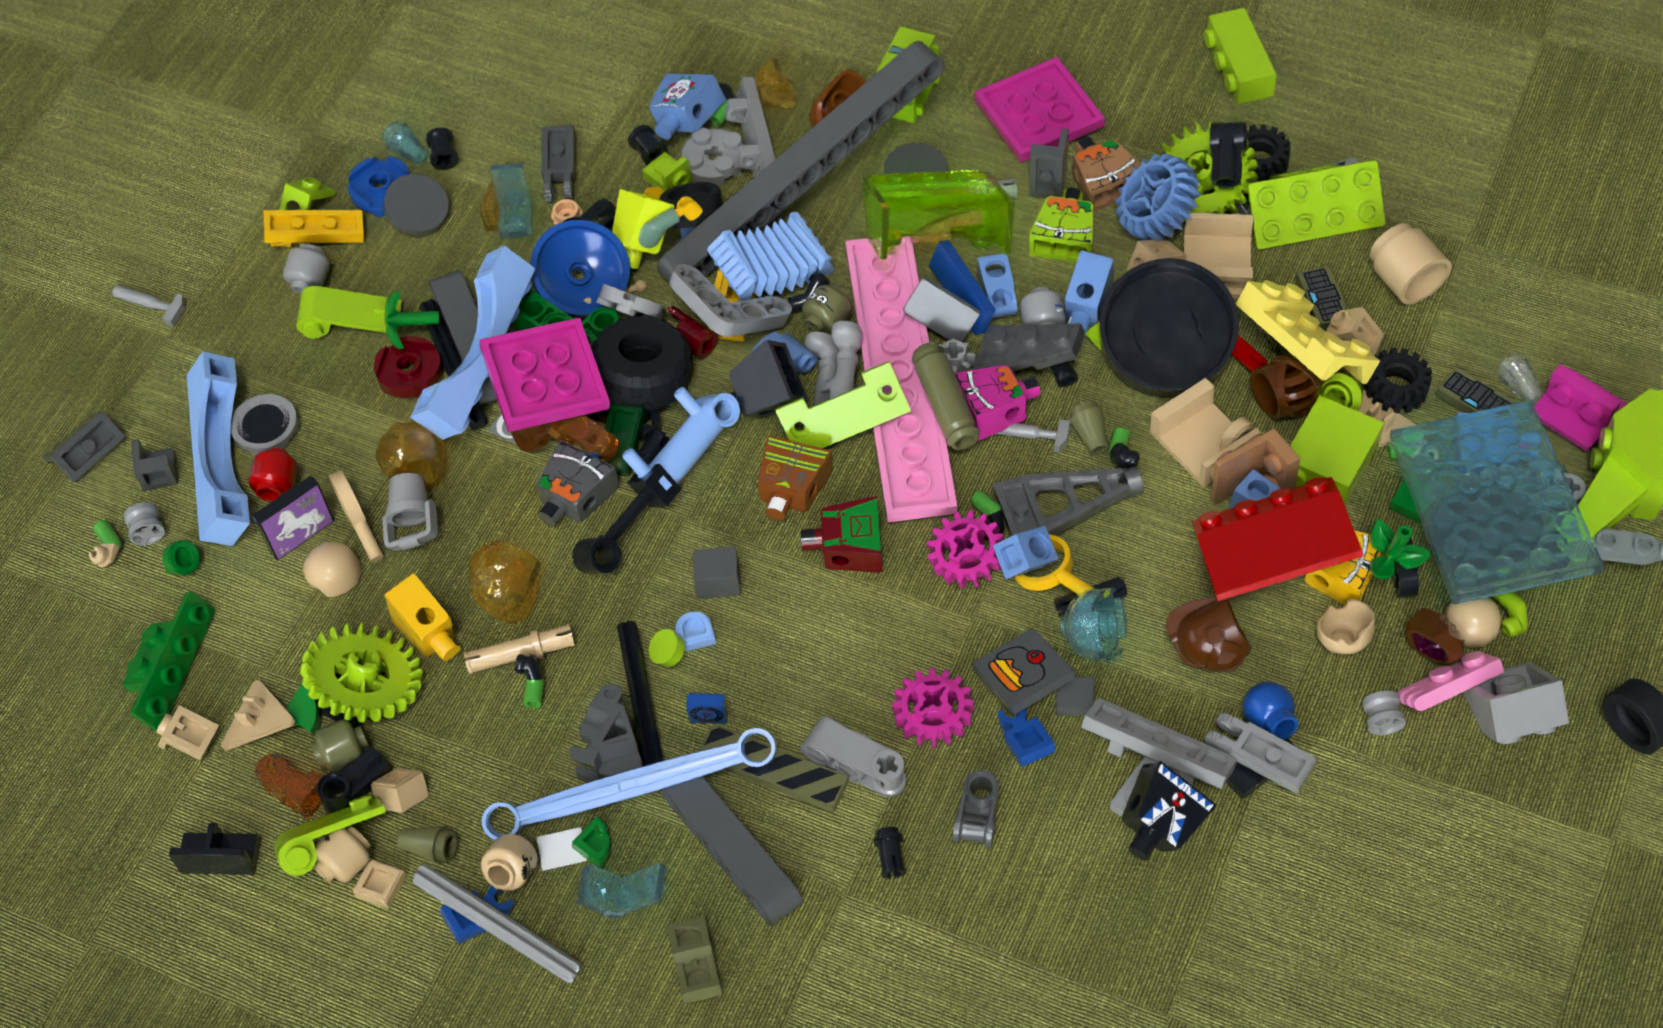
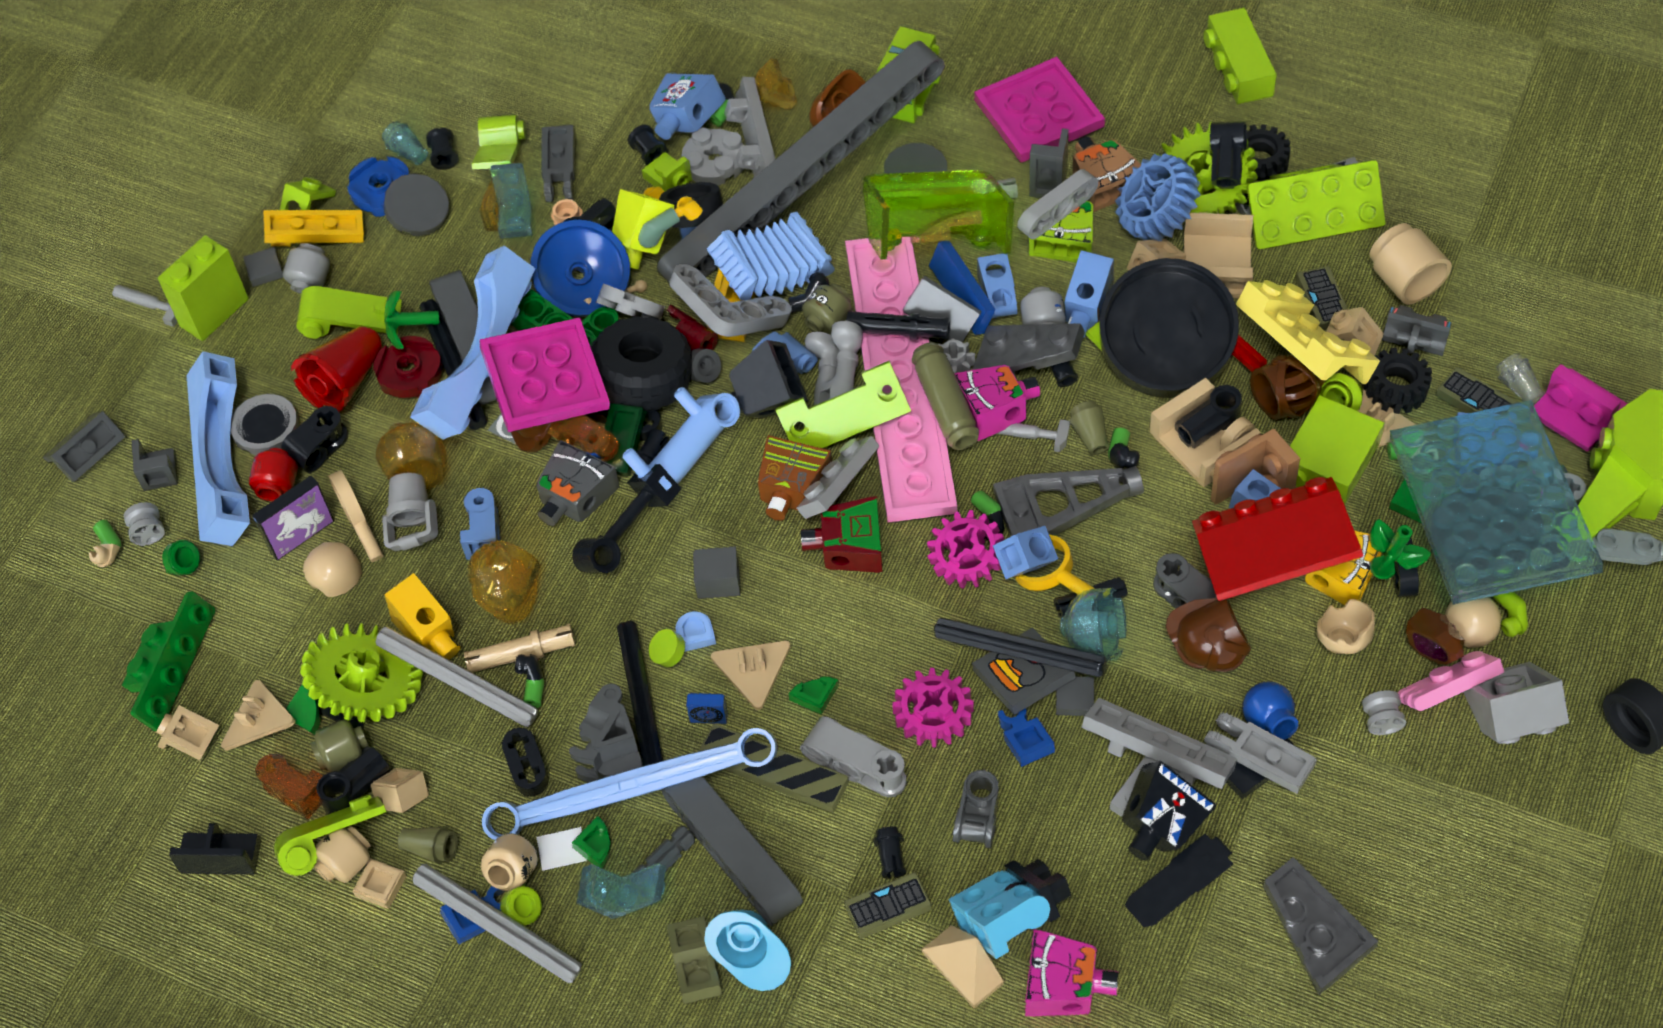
none -> lime brick [157,235,249,342]
none -> dark grey tile [243,247,283,287]
none -> black piece [281,406,349,473]
none -> red cone [291,326,382,412]
none -> light grey axle [375,627,538,727]
none -> medium blue leg [460,488,501,560]
none -> lime door [472,115,526,174]
none -> lime tile [501,886,542,926]
none -> black beam [502,728,549,797]
none -> dark grey axle [631,826,695,890]
none -> dark grey tile [691,348,721,383]
none -> medium azure piece [705,910,791,991]
none -> tan piece [711,641,790,710]
none -> green tile [788,676,839,715]
none -> light grey plate [796,436,879,519]
none -> tile [844,872,931,940]
none -> black pin [846,311,950,340]
none -> tan slope [922,925,1004,1008]
none -> black axle [934,617,1107,677]
none -> medium azure hips [949,859,1072,959]
none -> light grey beam [1017,169,1099,239]
none -> dark pink torso [1025,930,1119,1016]
none -> black piece [1125,833,1233,928]
none -> dark grey piece [1153,553,1217,609]
none -> black piece [1175,385,1242,448]
none -> flat silver wing [1263,857,1378,995]
none -> dark grey hips [1382,305,1452,356]

